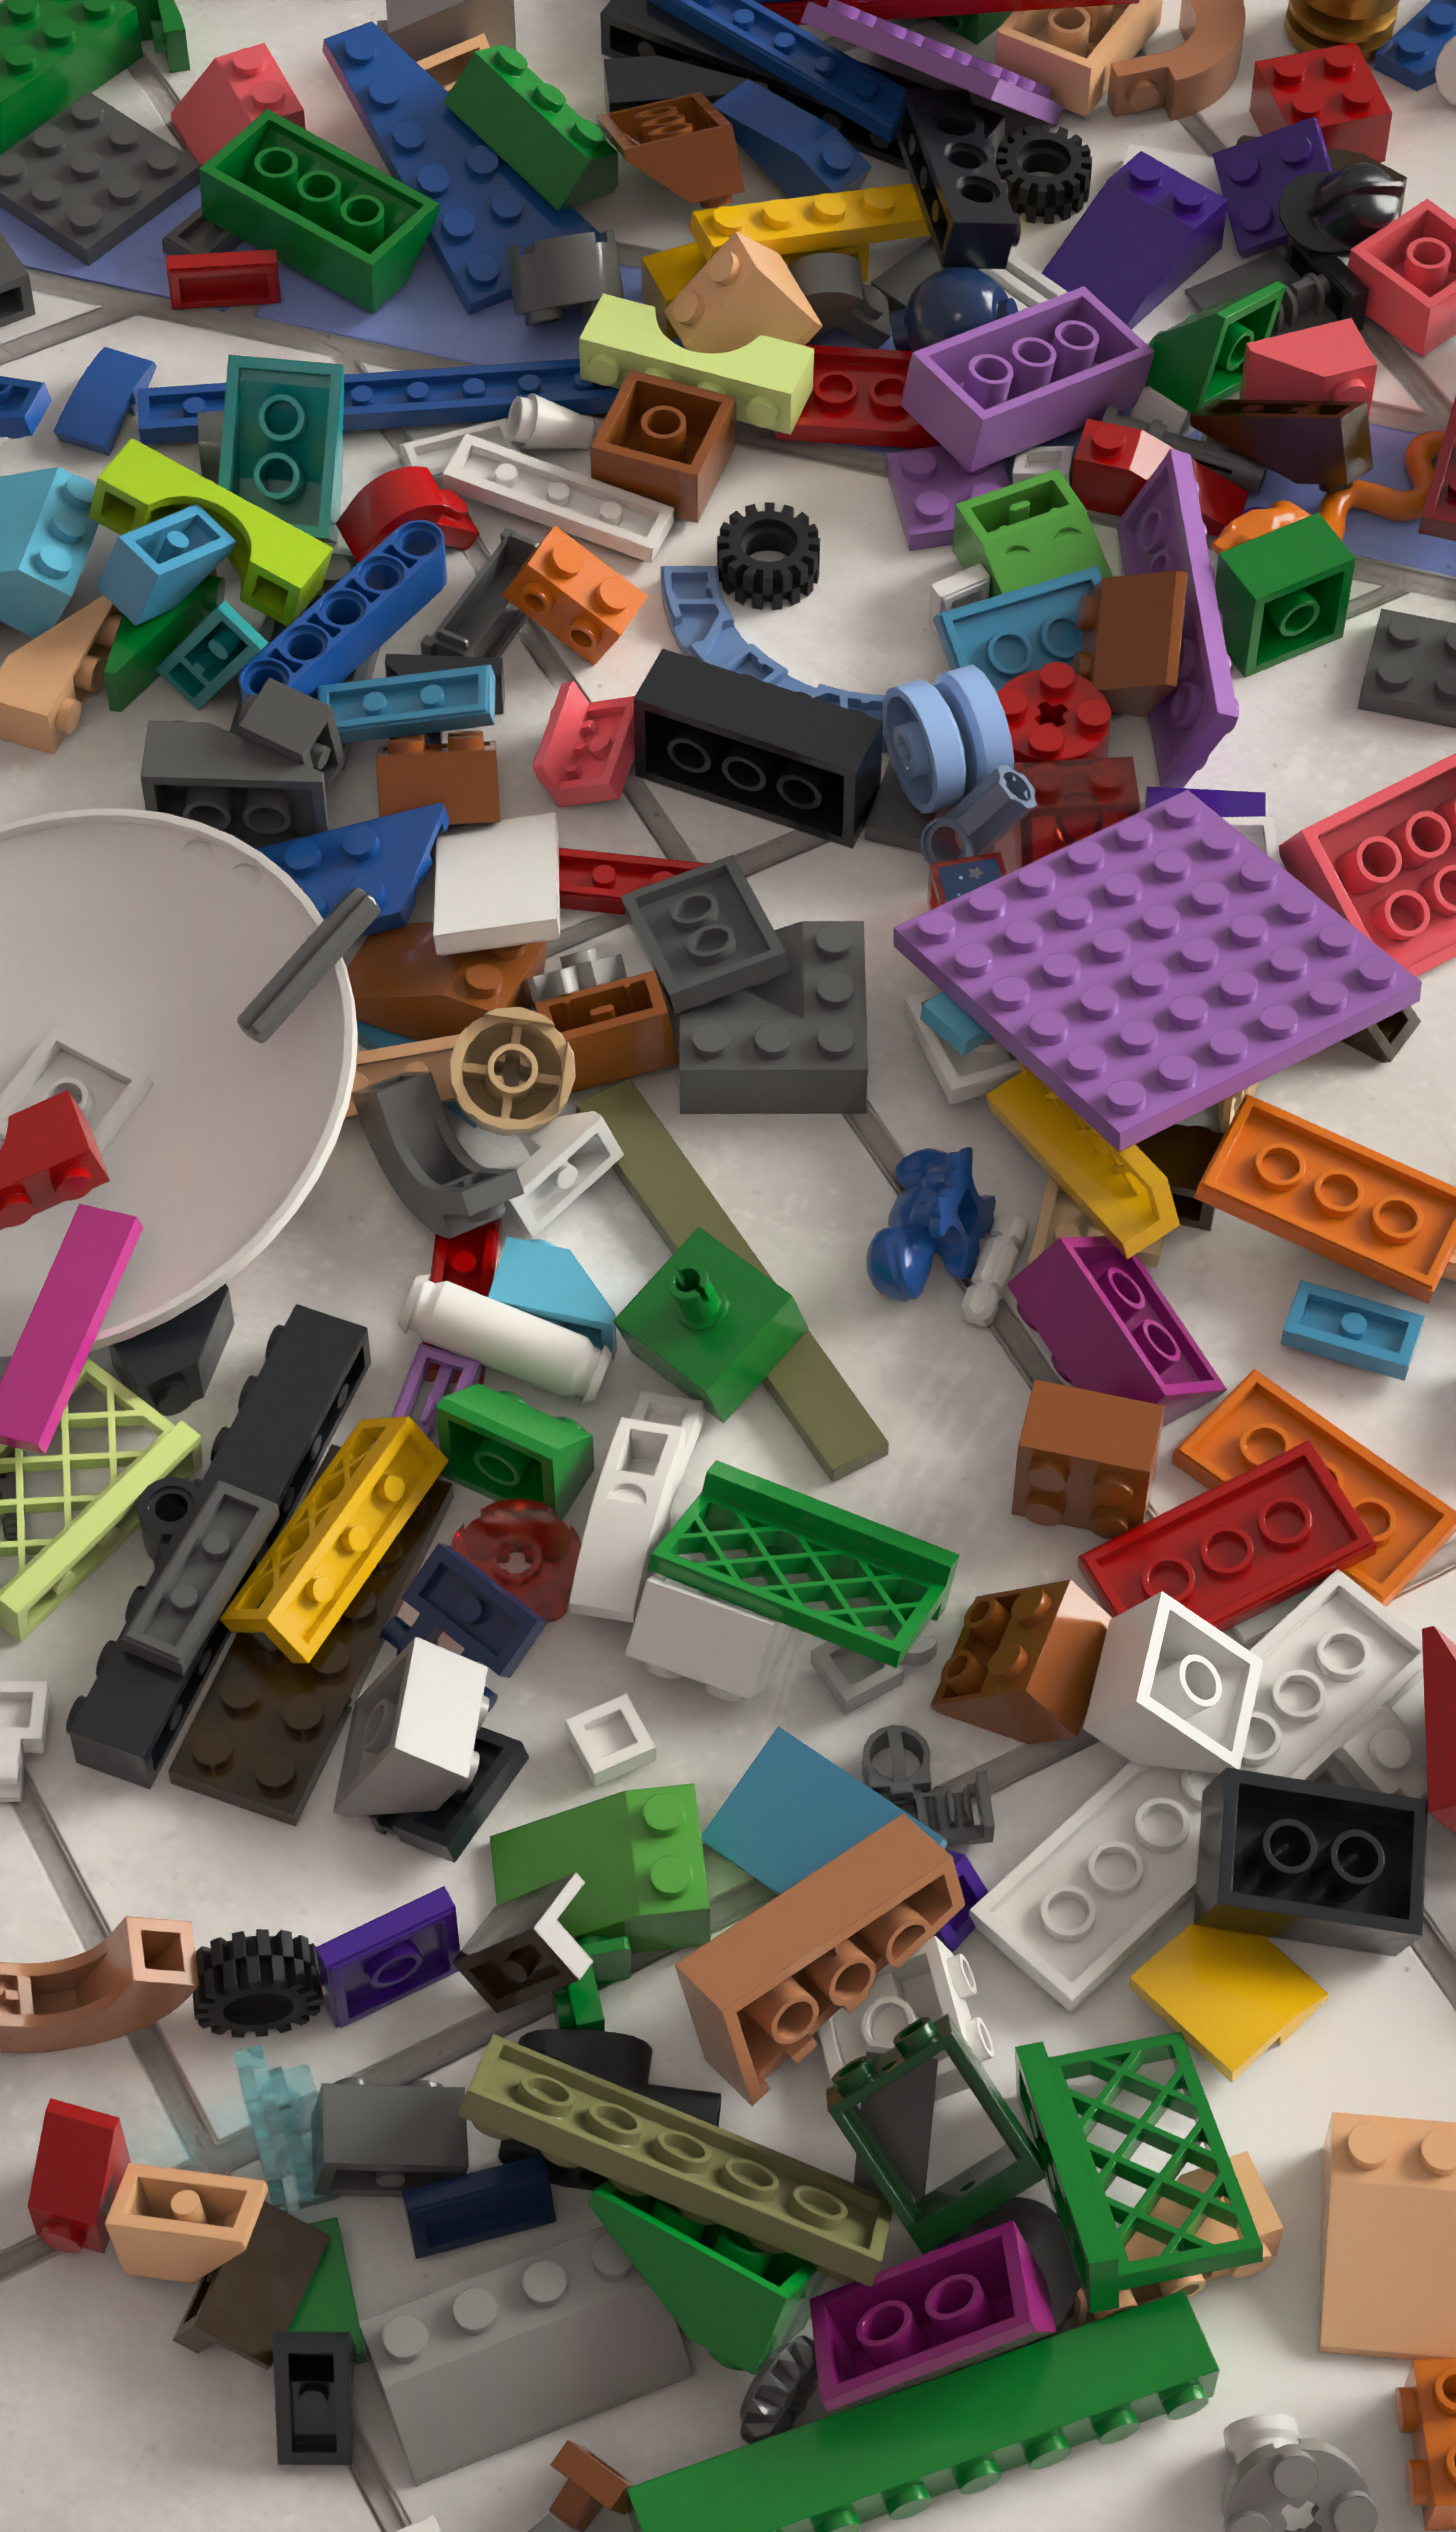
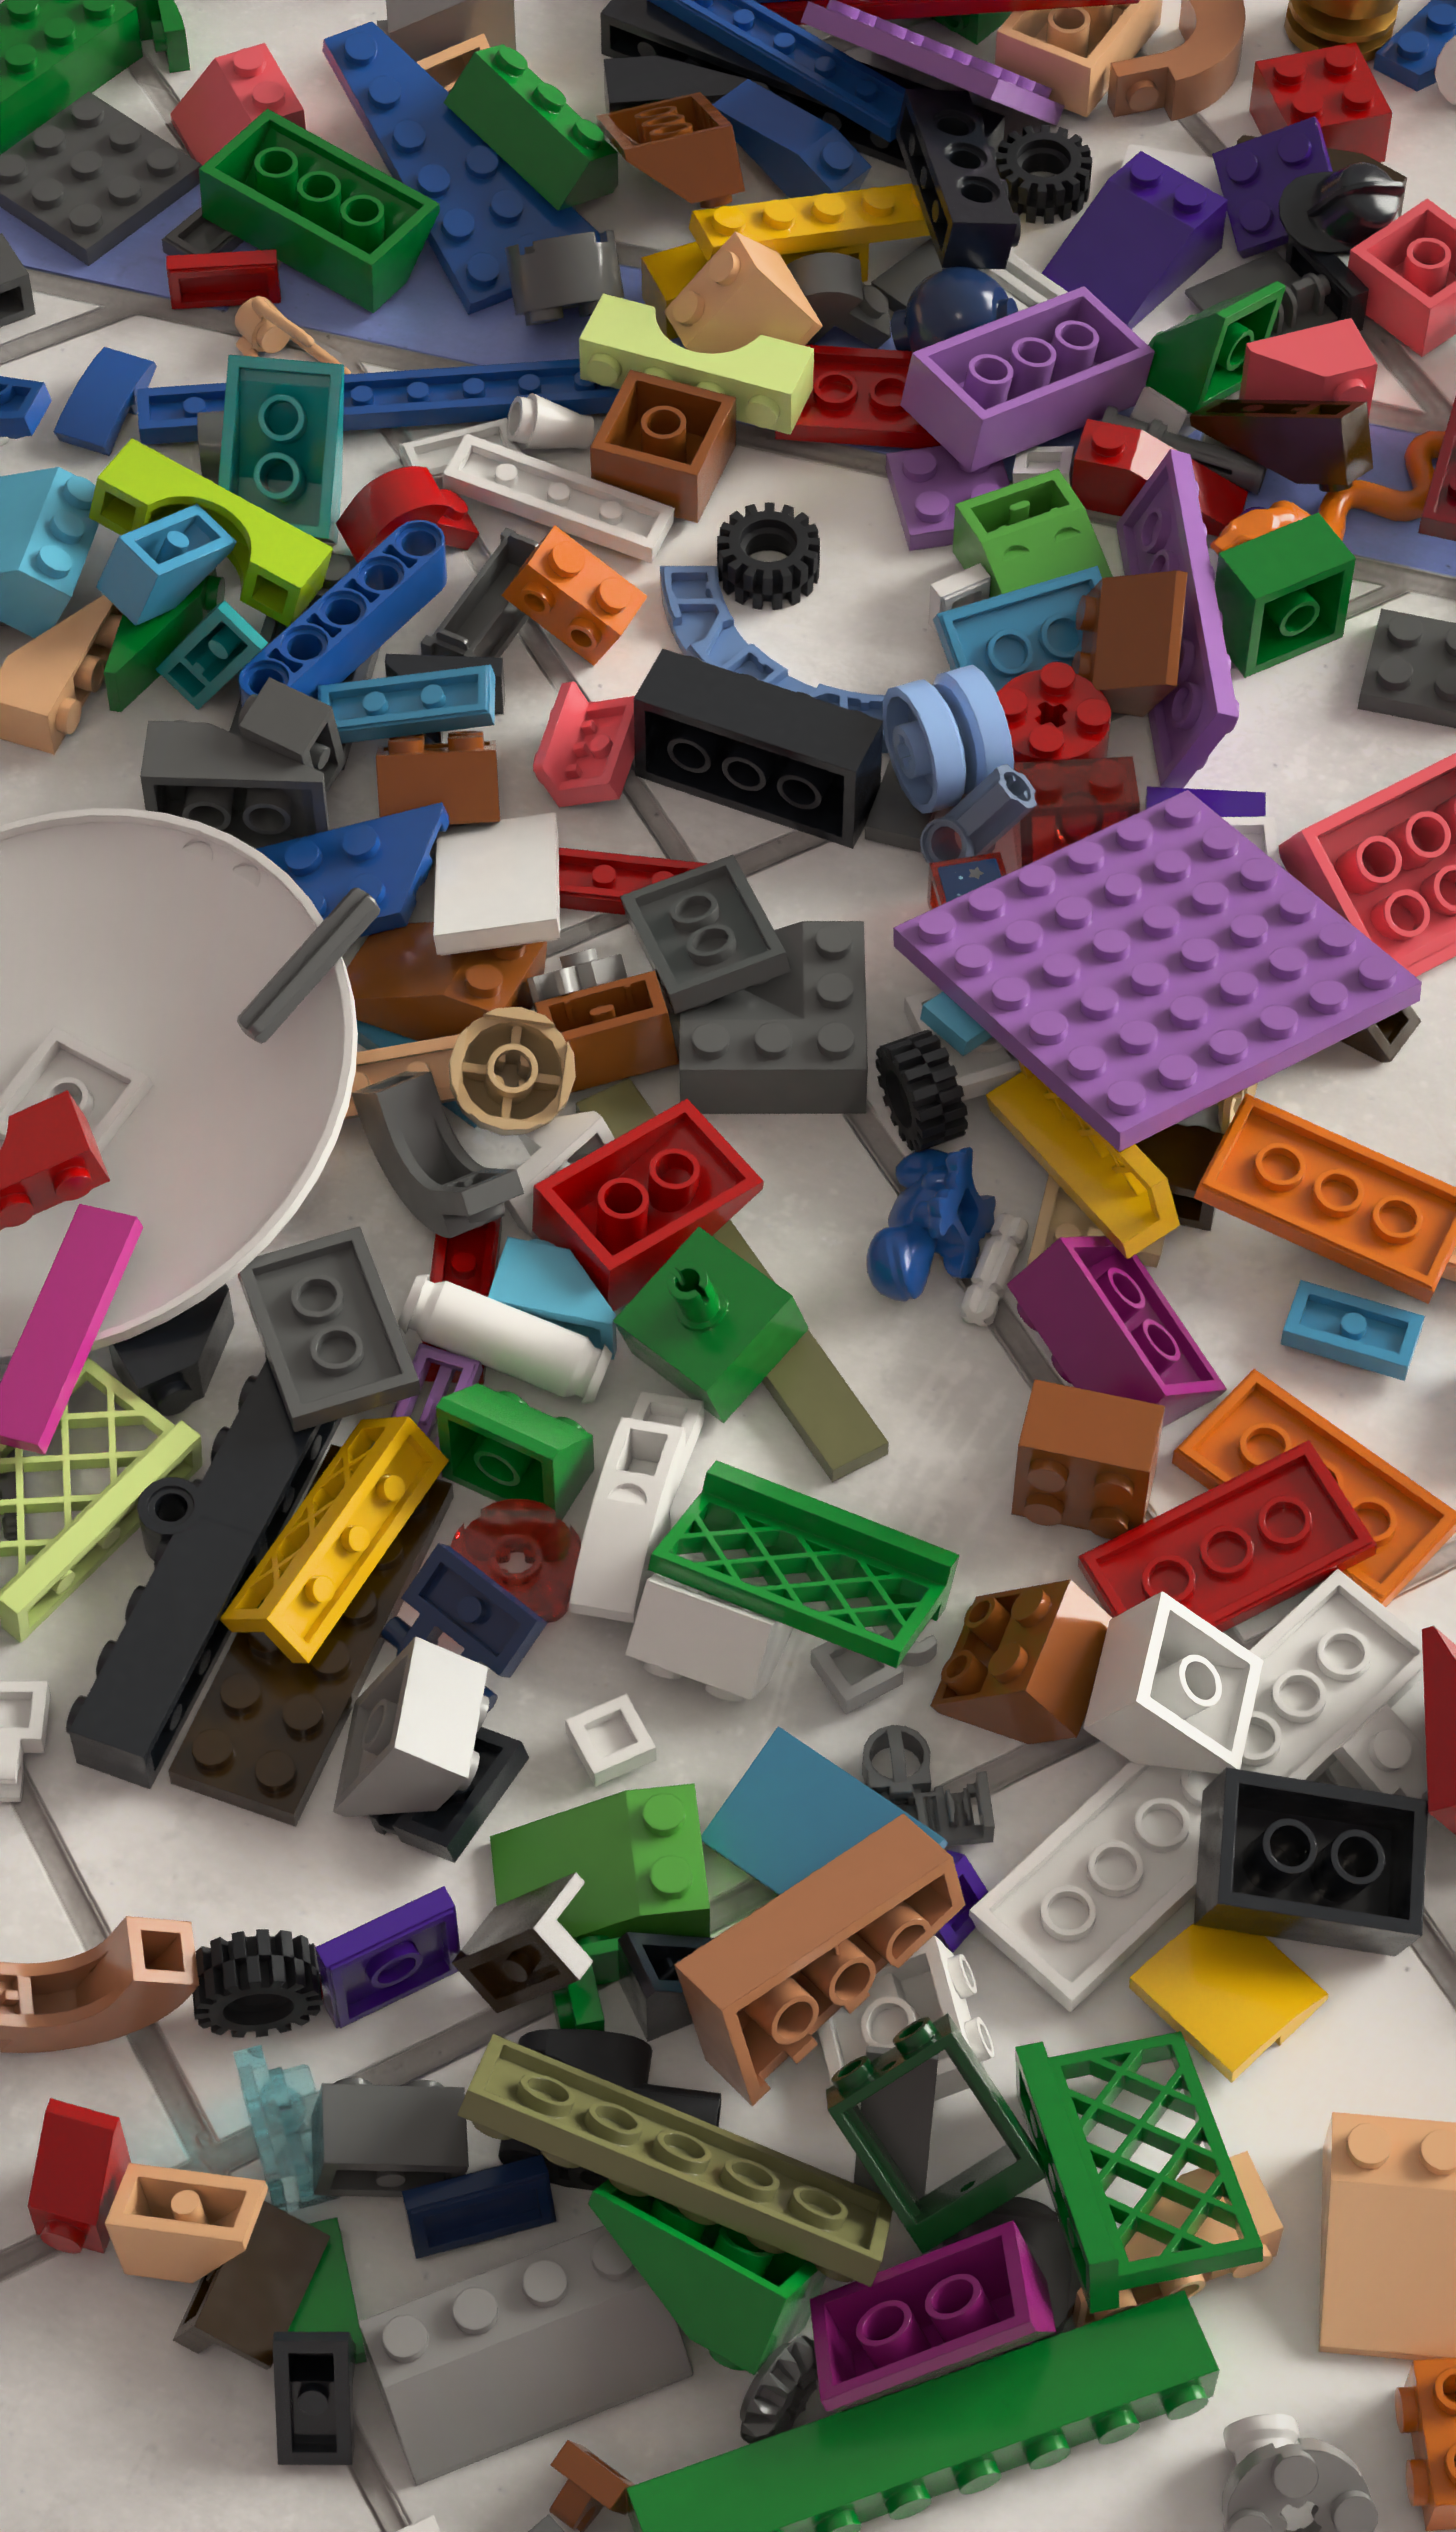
dark grey tile [121,1480,280,1676] -> none
none -> light nougat plant [235,296,351,375]
none -> dark grey plate [238,1226,421,1432]
none -> red slope [532,1098,764,1311]
none -> black slope [618,1932,714,2042]
none -> black tyre [875,1030,968,1152]

